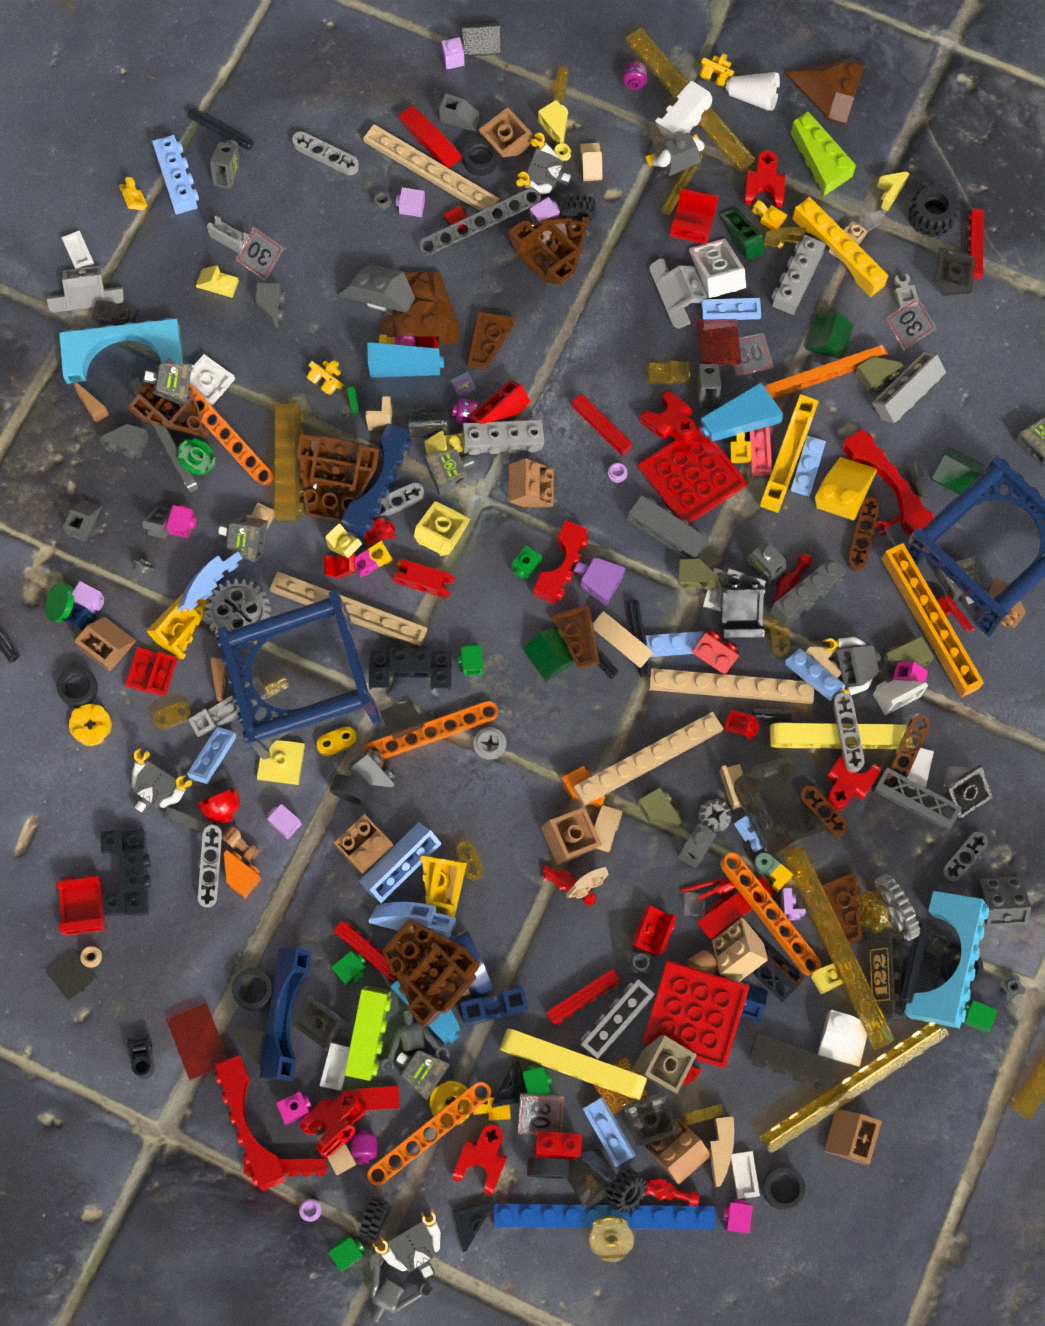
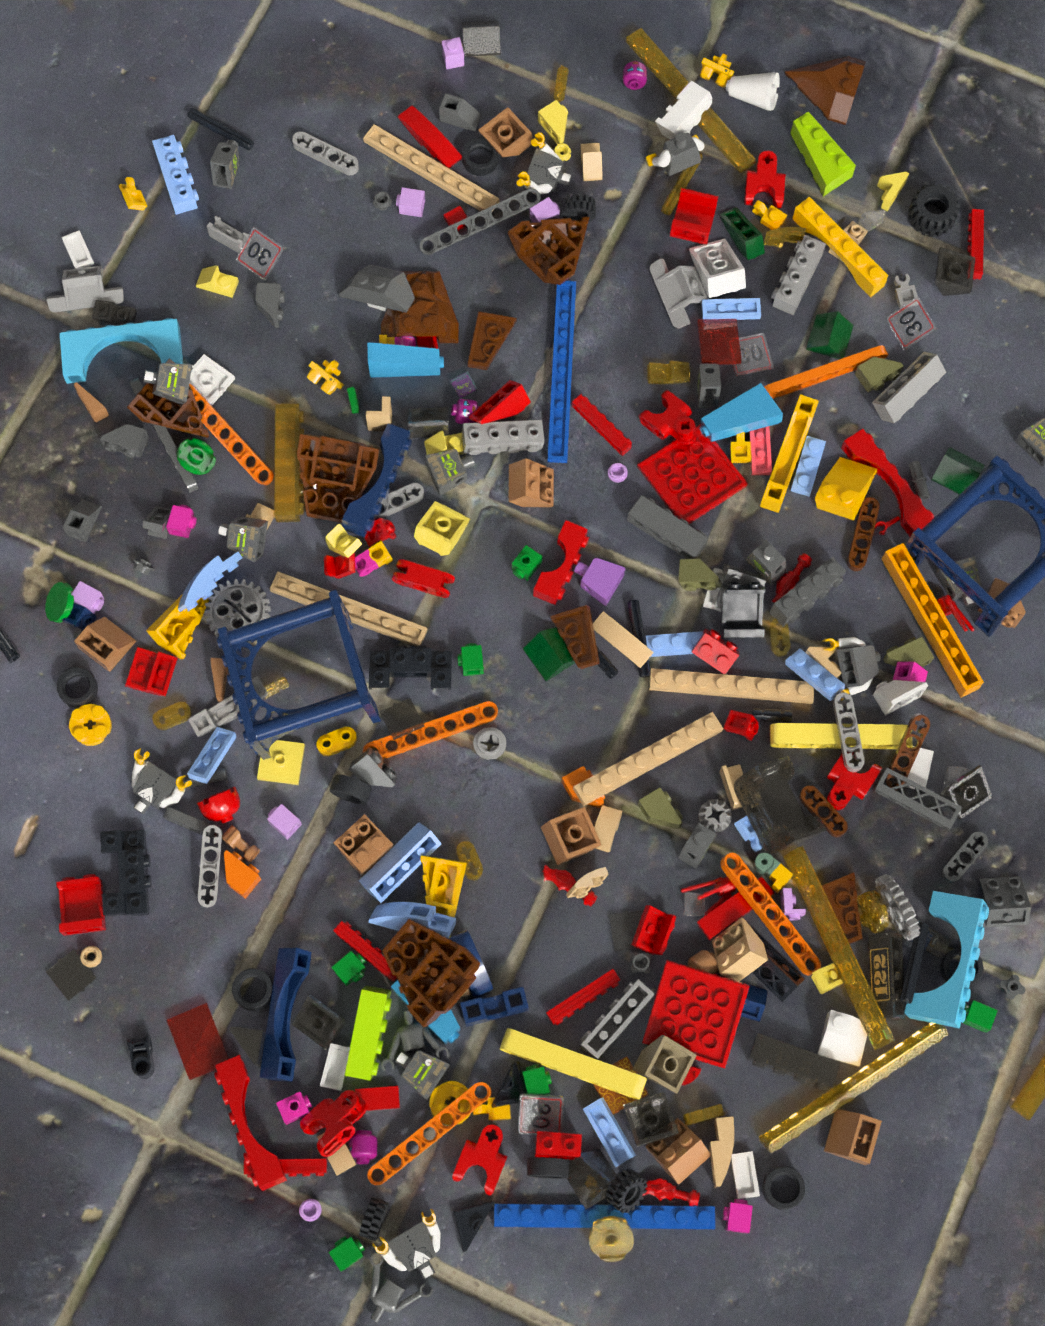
none -> blue plate [547,281,576,463]

